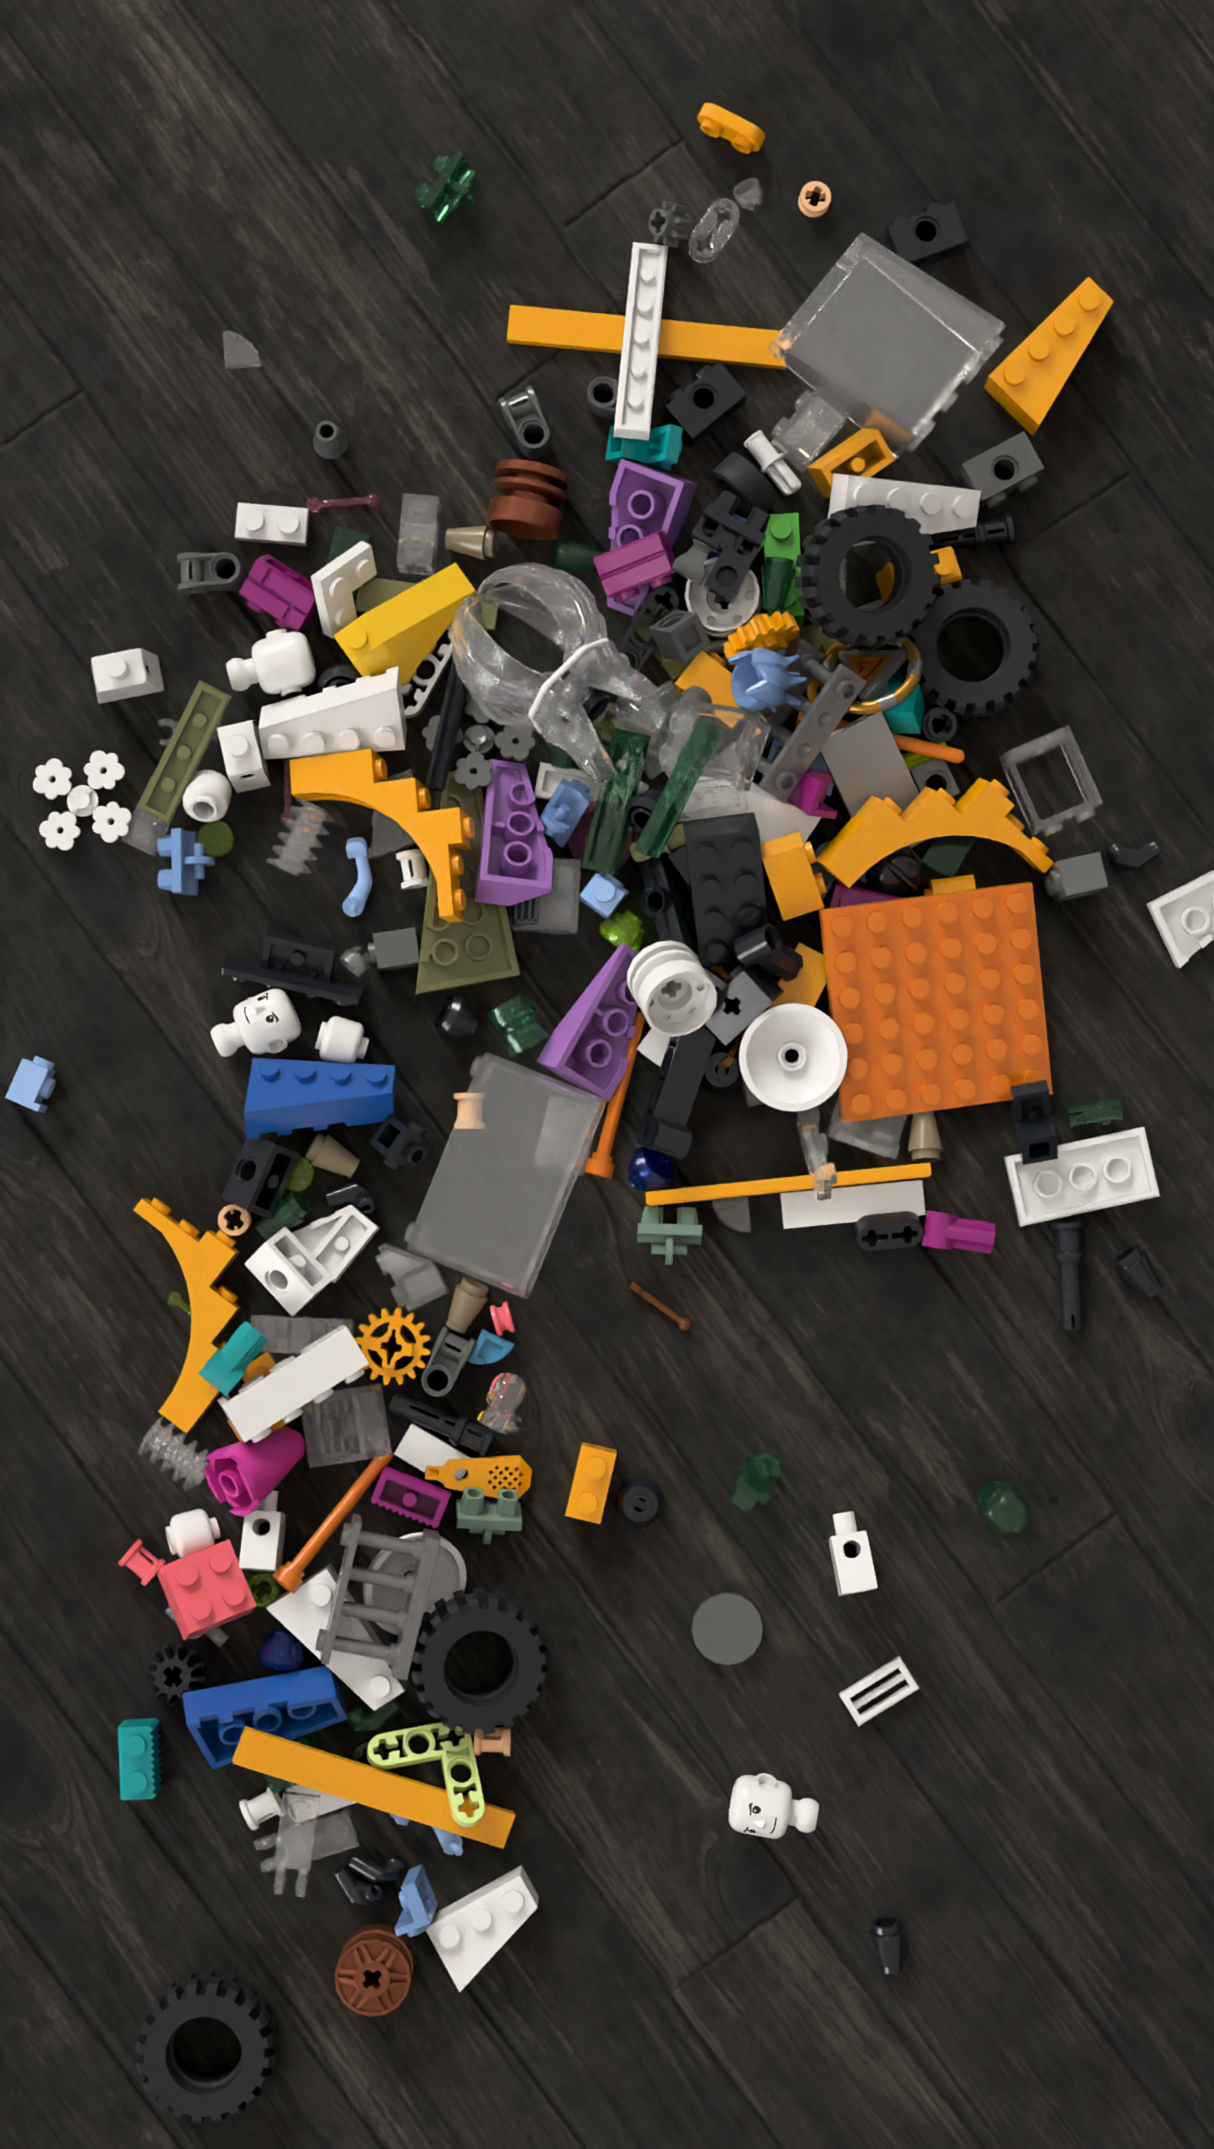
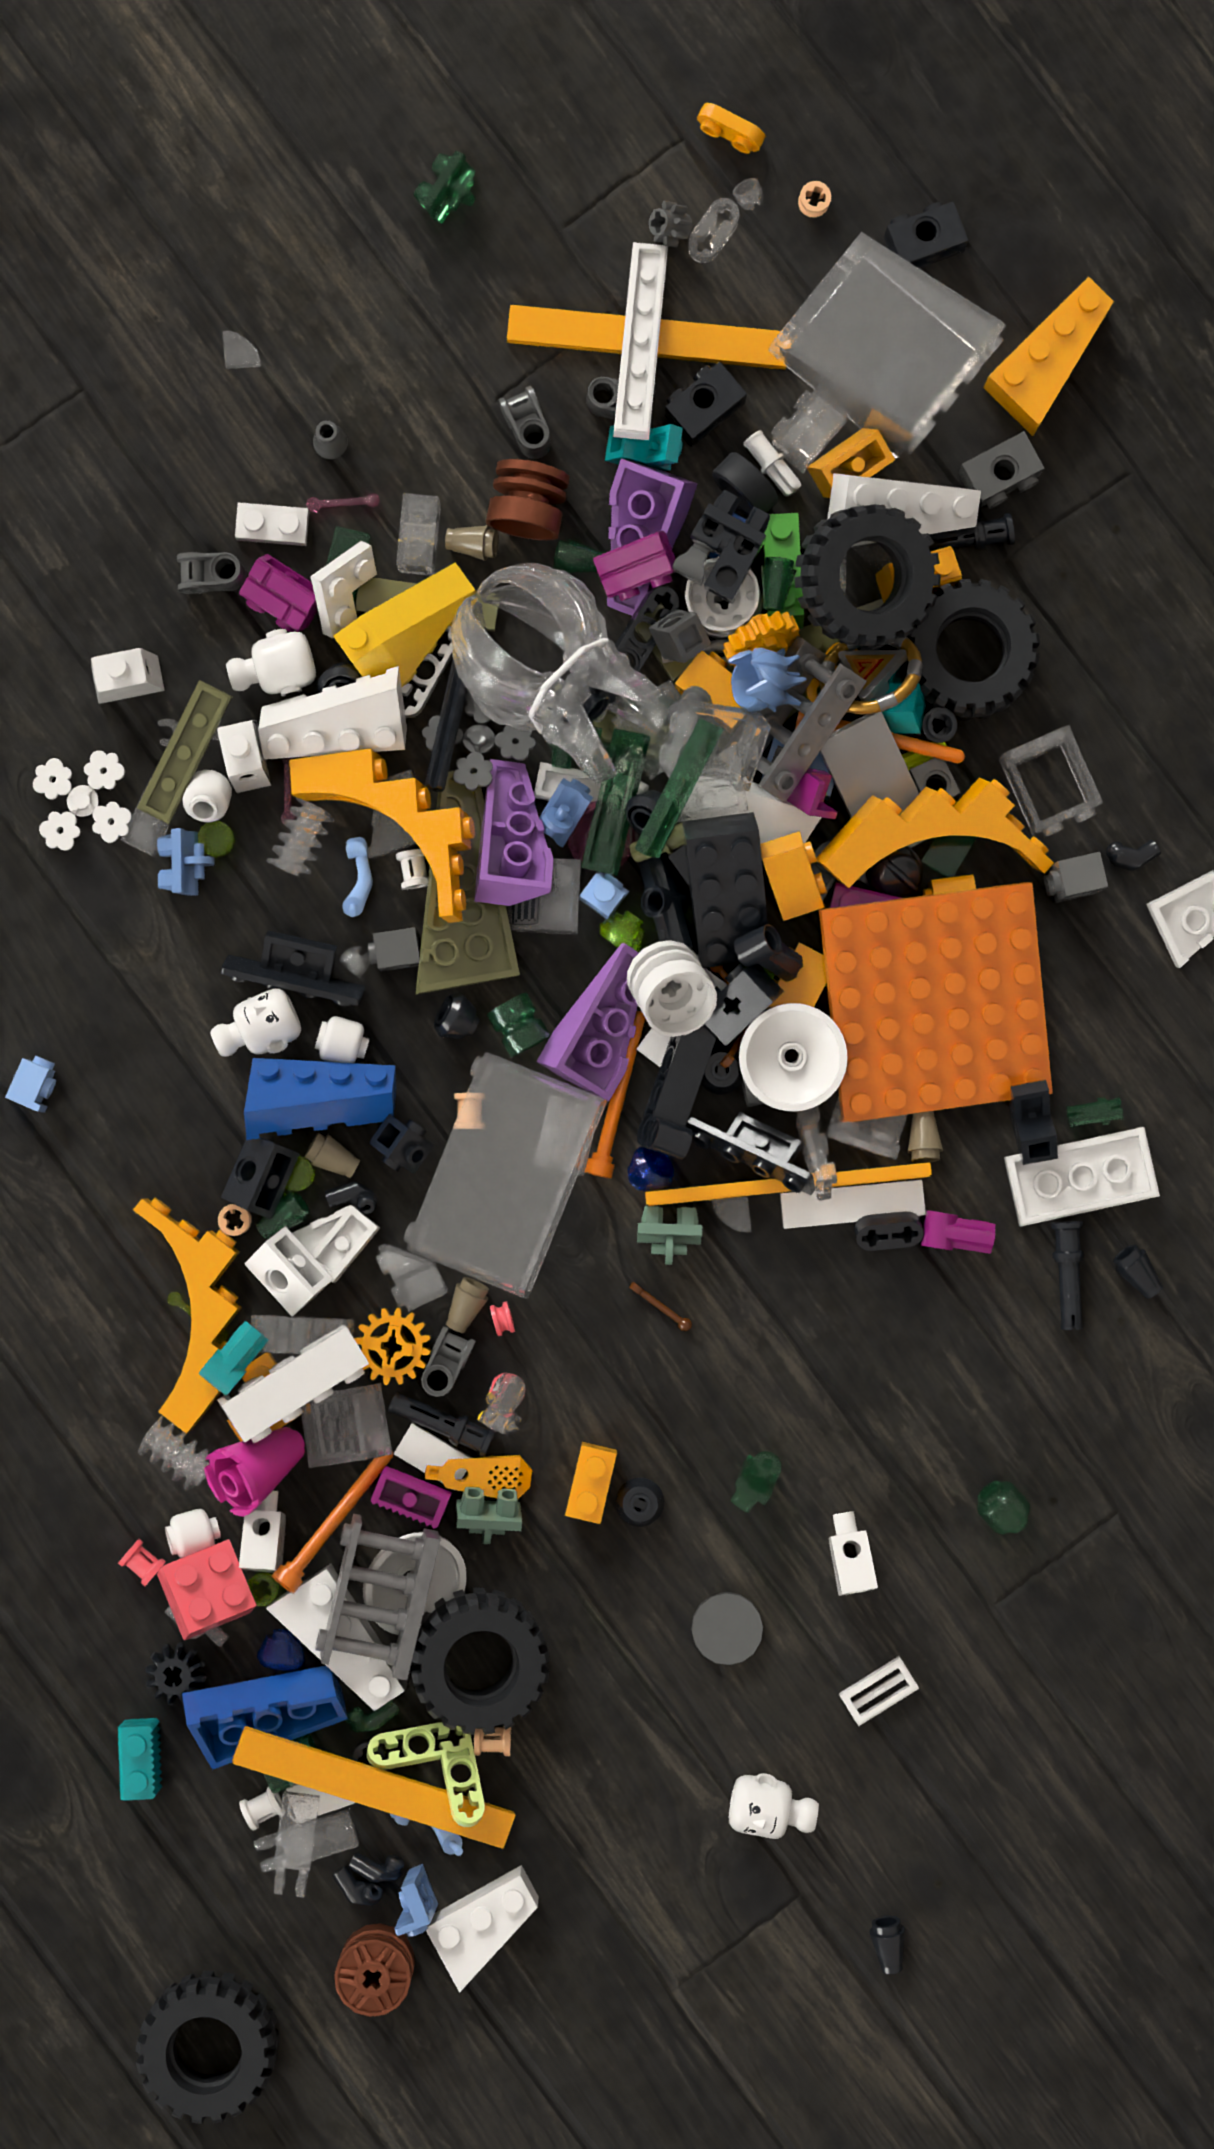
dark azure tile [467,1329,515,1365] -> none
none -> black bracket [686,1112,815,1195]

